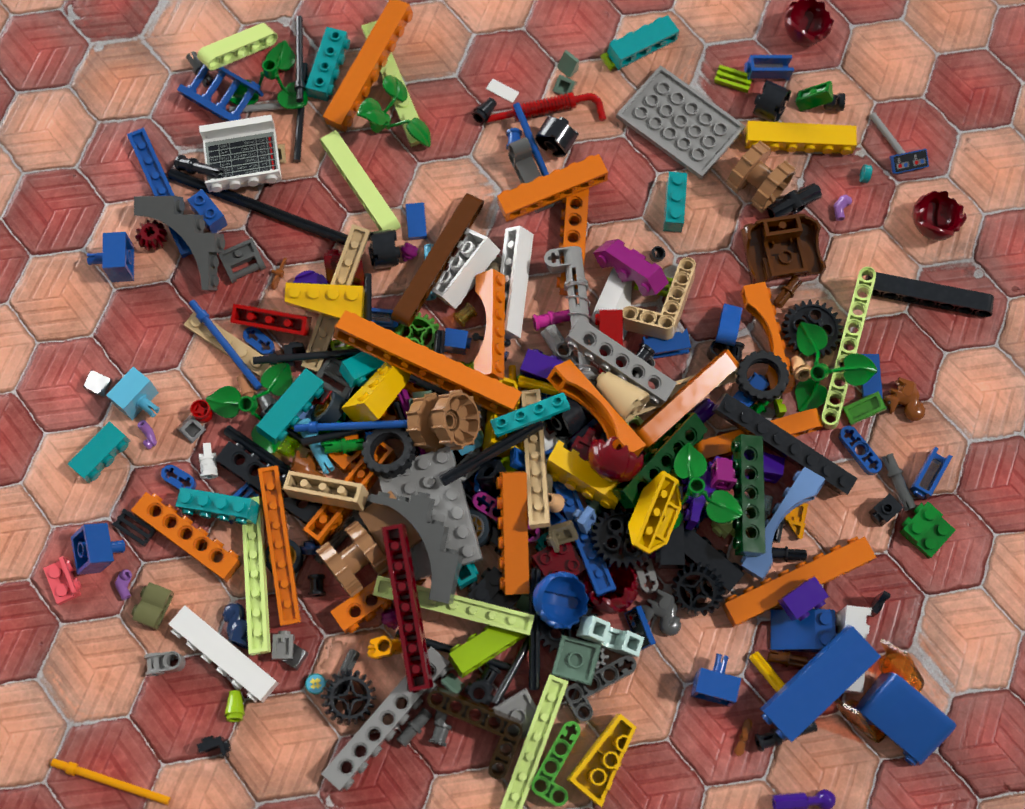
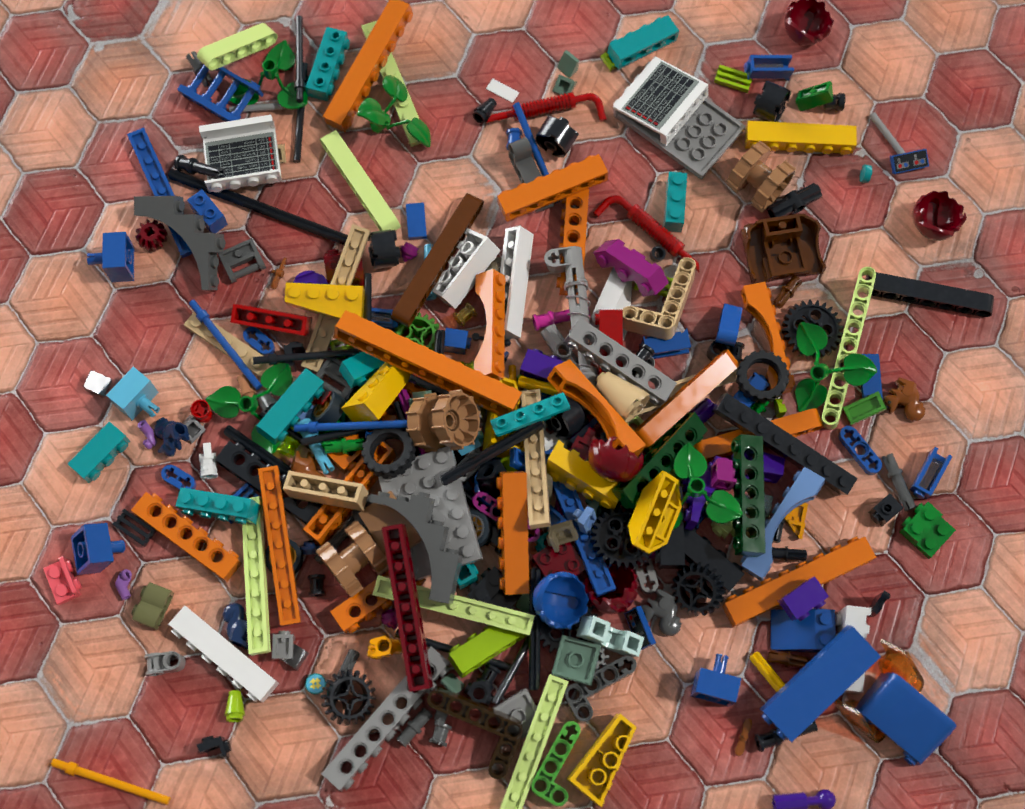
light nougat cone [548,493,565,513] -> none
light nougat cone [790,355,811,381] -> none
medium lavender arm [834,195,852,221] -> none
none -> dark blue animal [154,417,190,457]
none -> red piece [593,195,699,272]
none -> panel [613,56,708,146]

